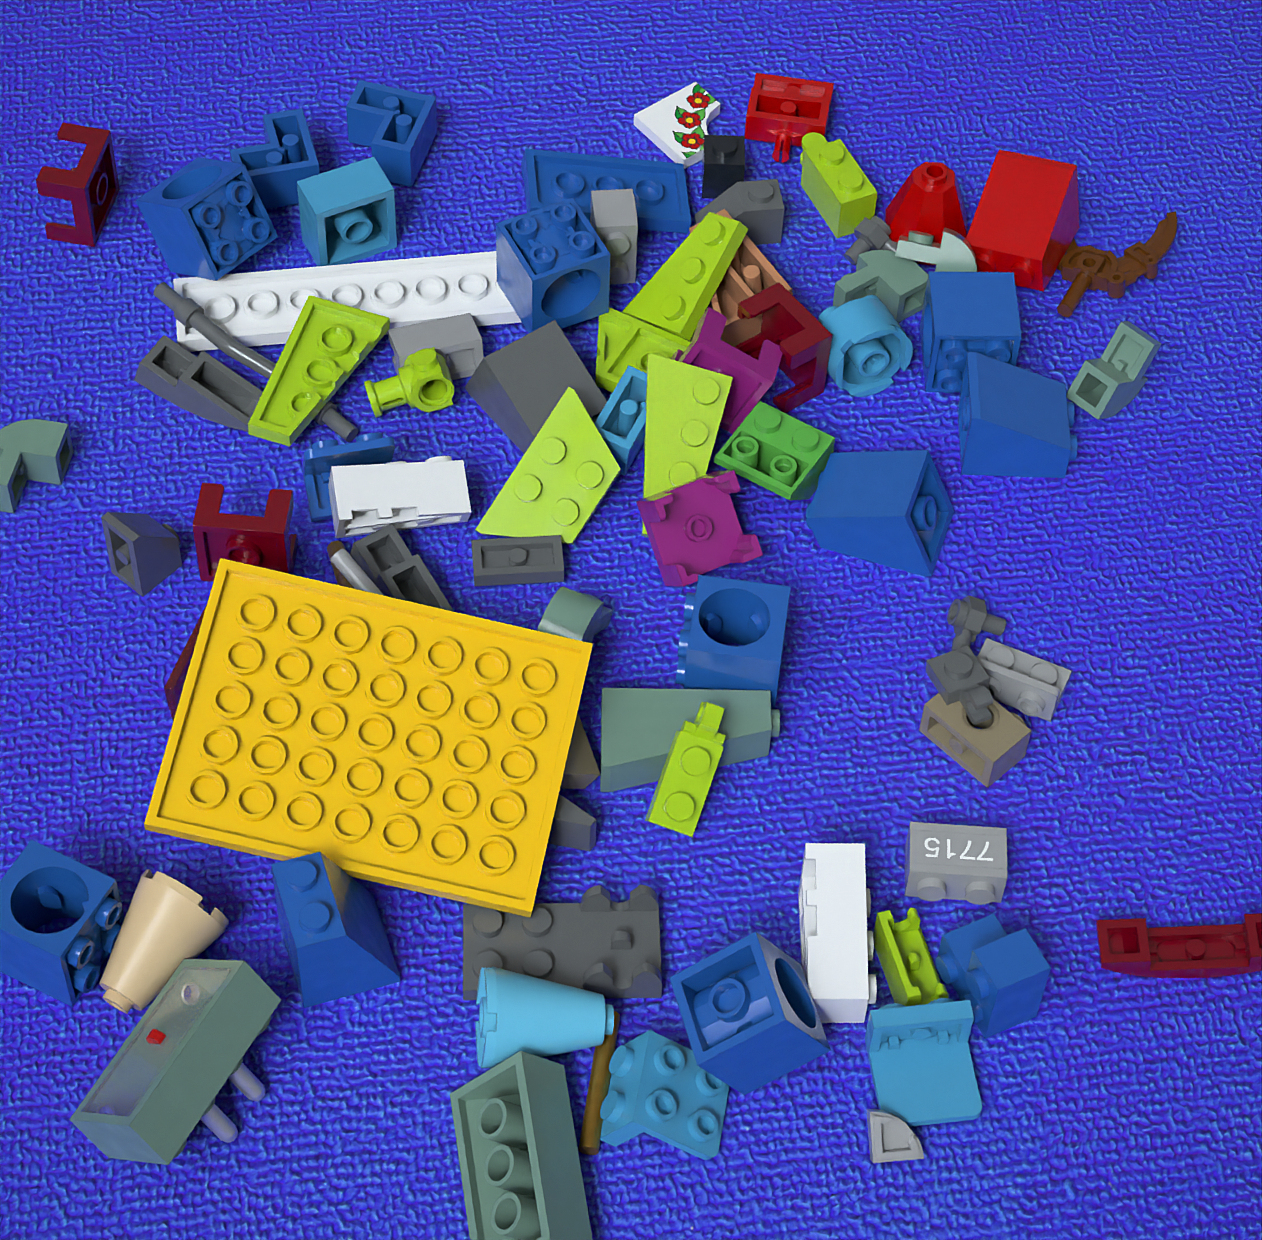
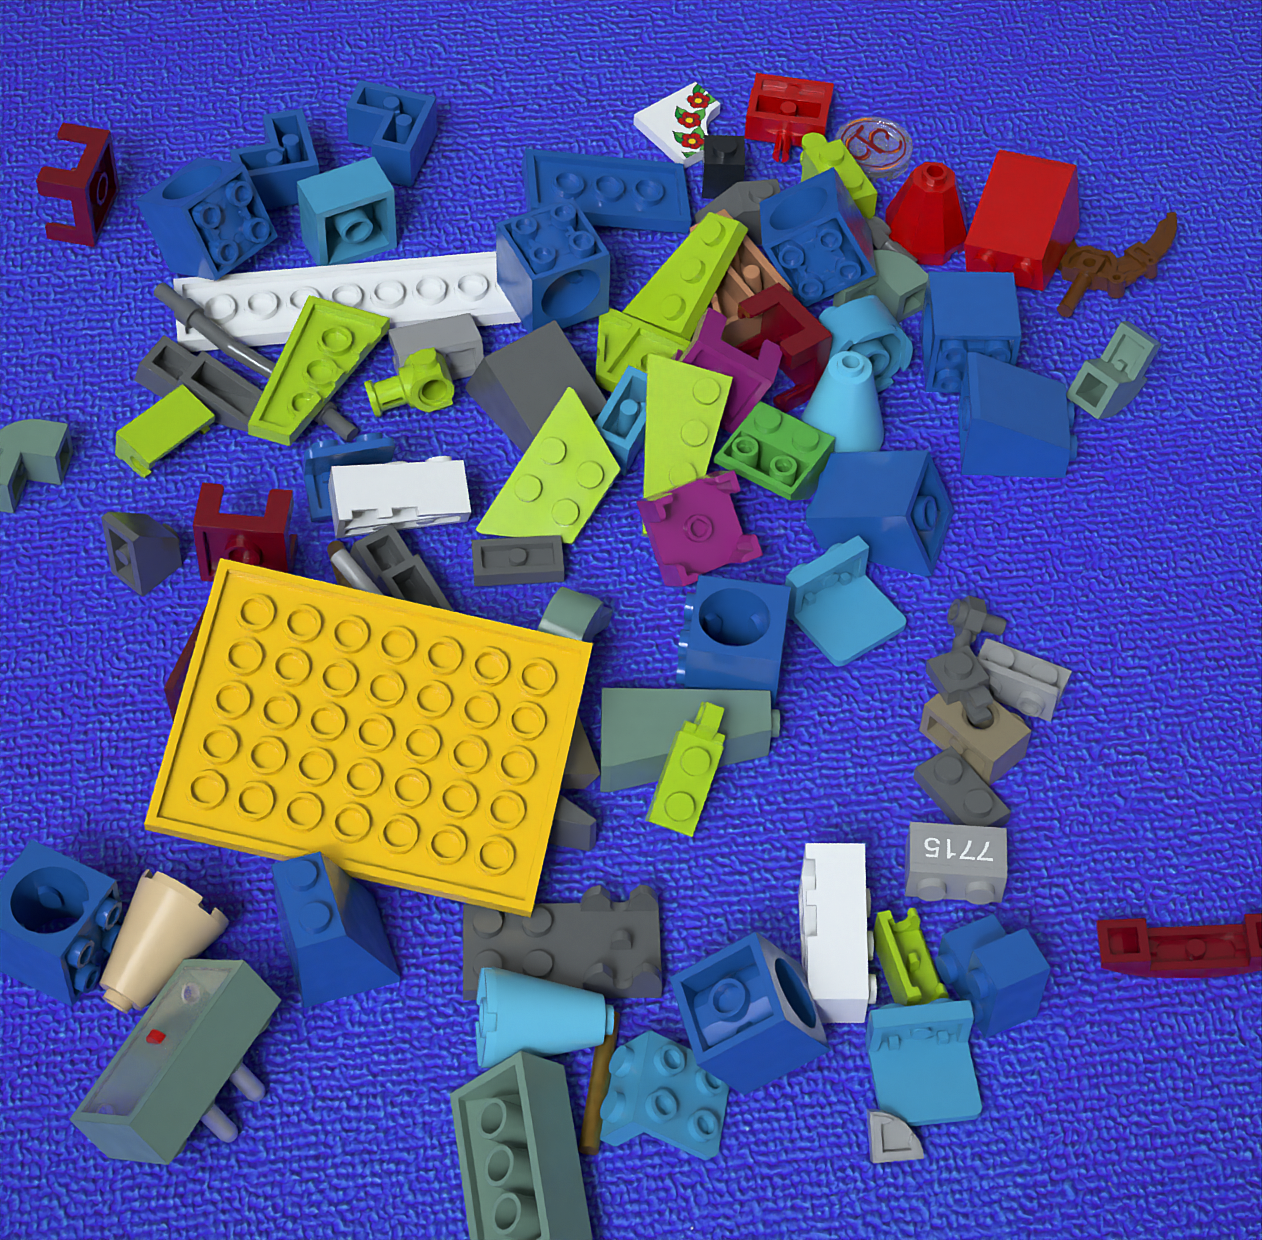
light grey brick [590,189,638,284] -> none
brick [895,227,977,272] -> none
none -> lime hinge [115,384,215,478]
none -> blue brick [759,167,876,307]
none -> dark azure bracket [785,536,906,666]
none -> medium azure cone [800,351,884,453]
none -> clear tile [834,117,913,182]
none -> dark grey plate [913,746,1011,828]

